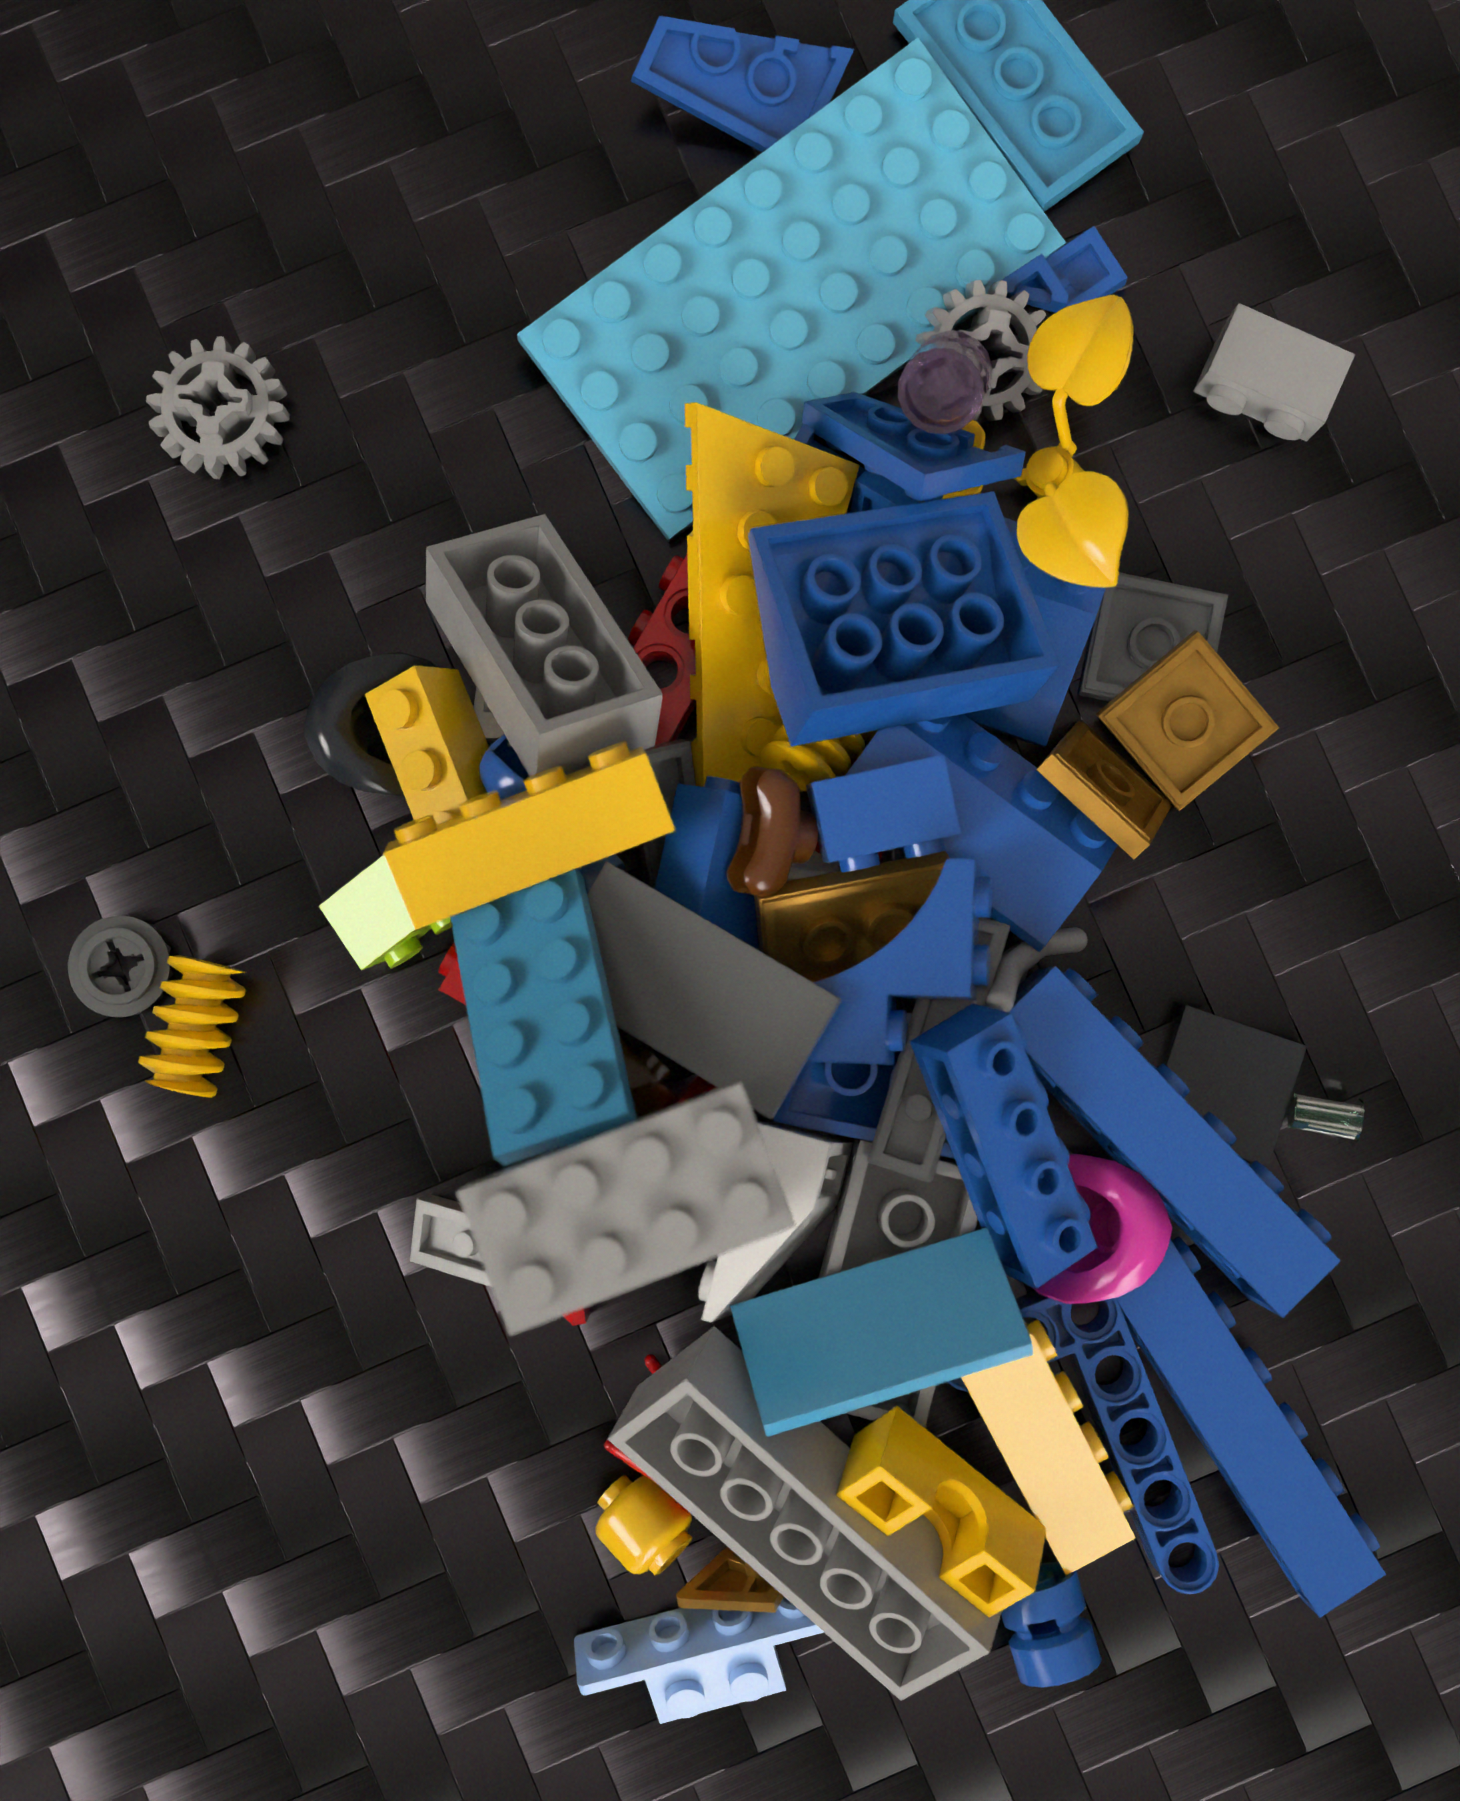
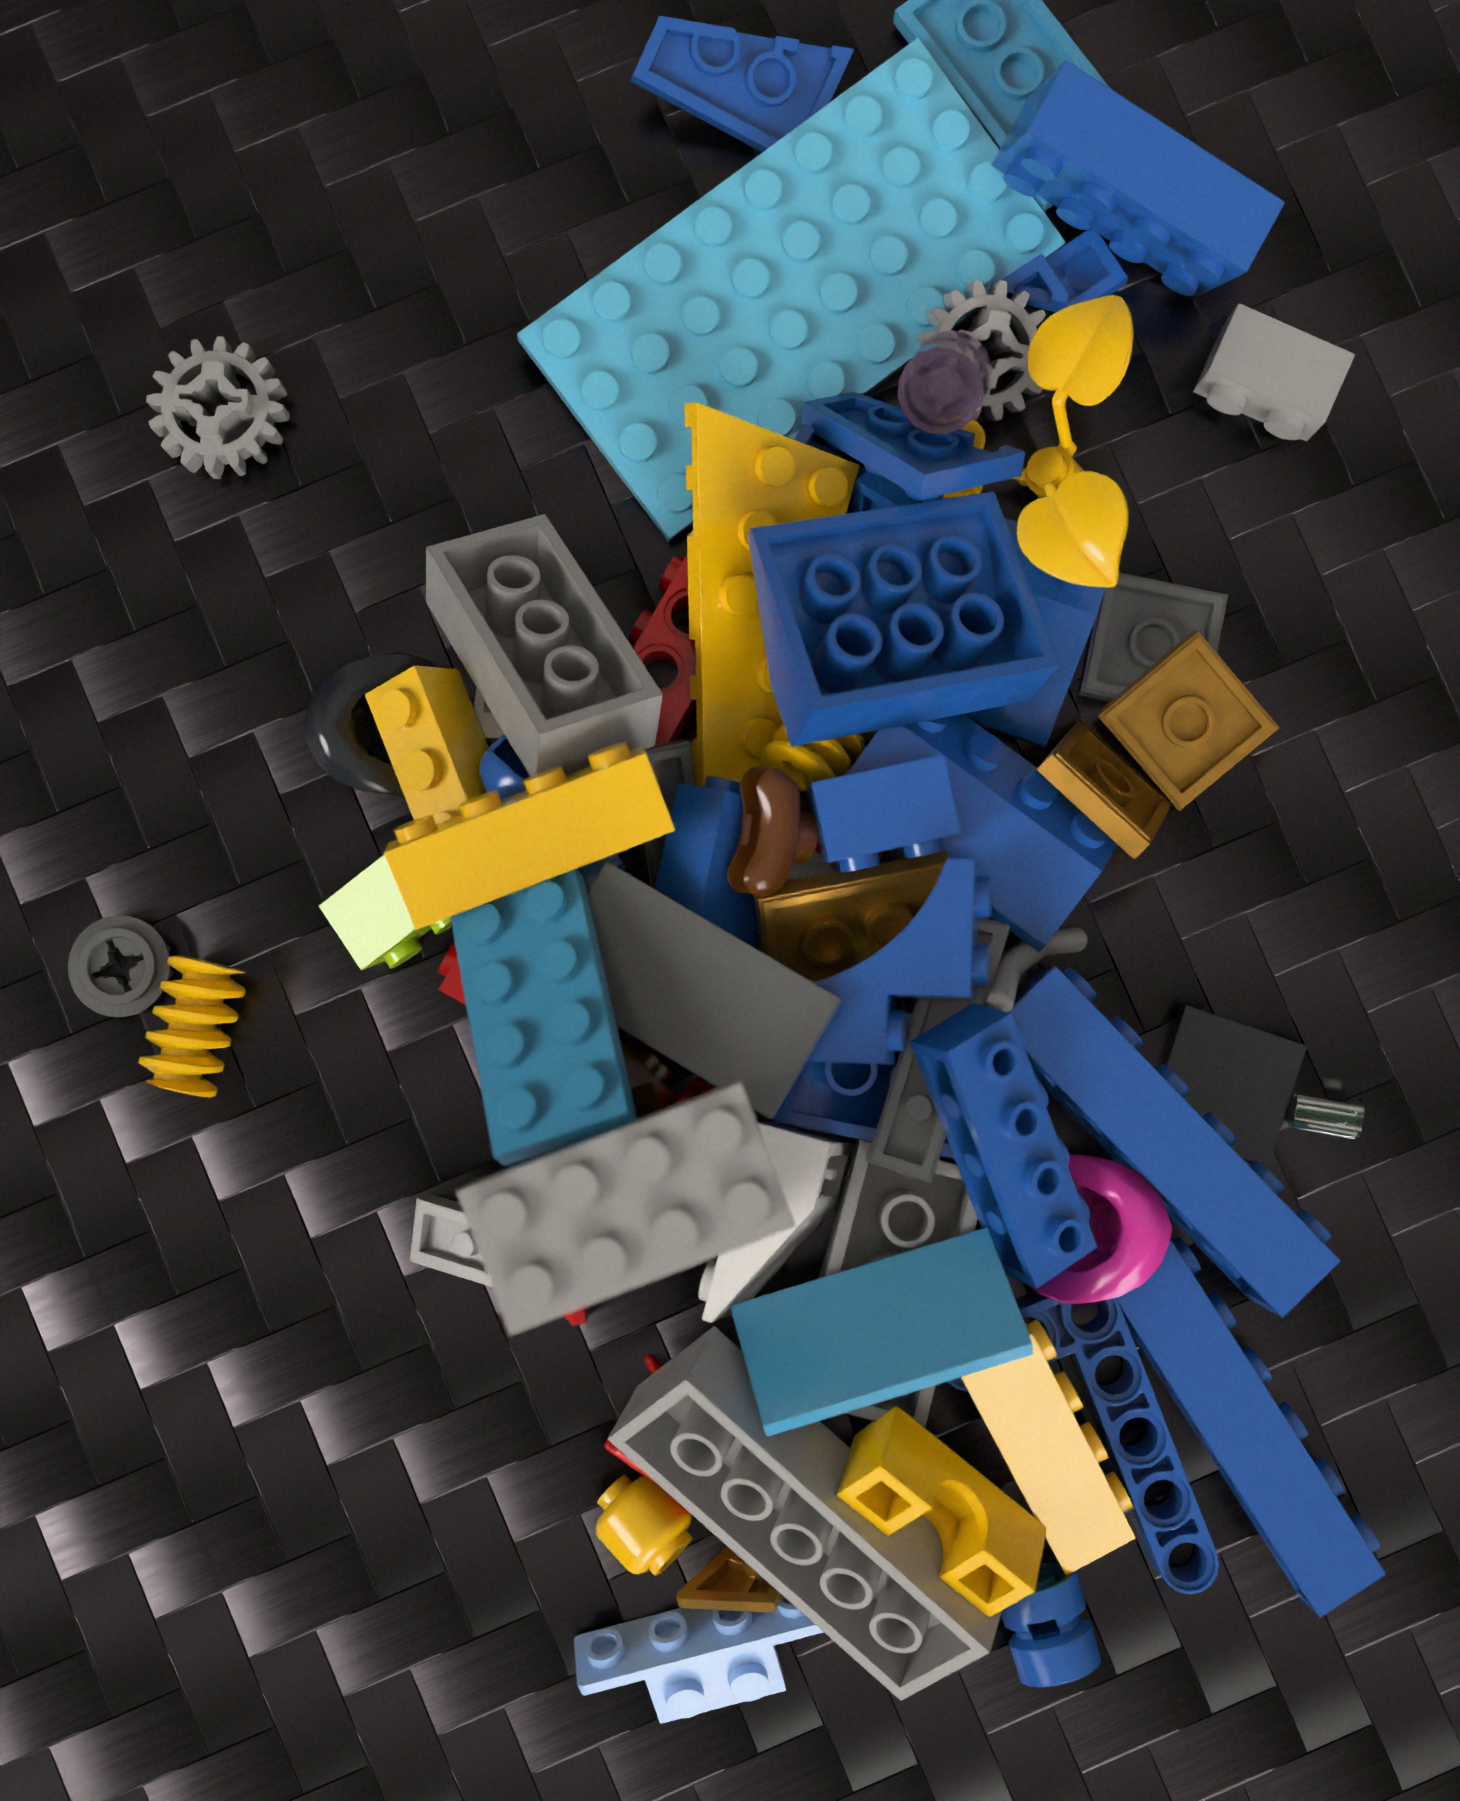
none -> blue brick [991,60,1285,296]

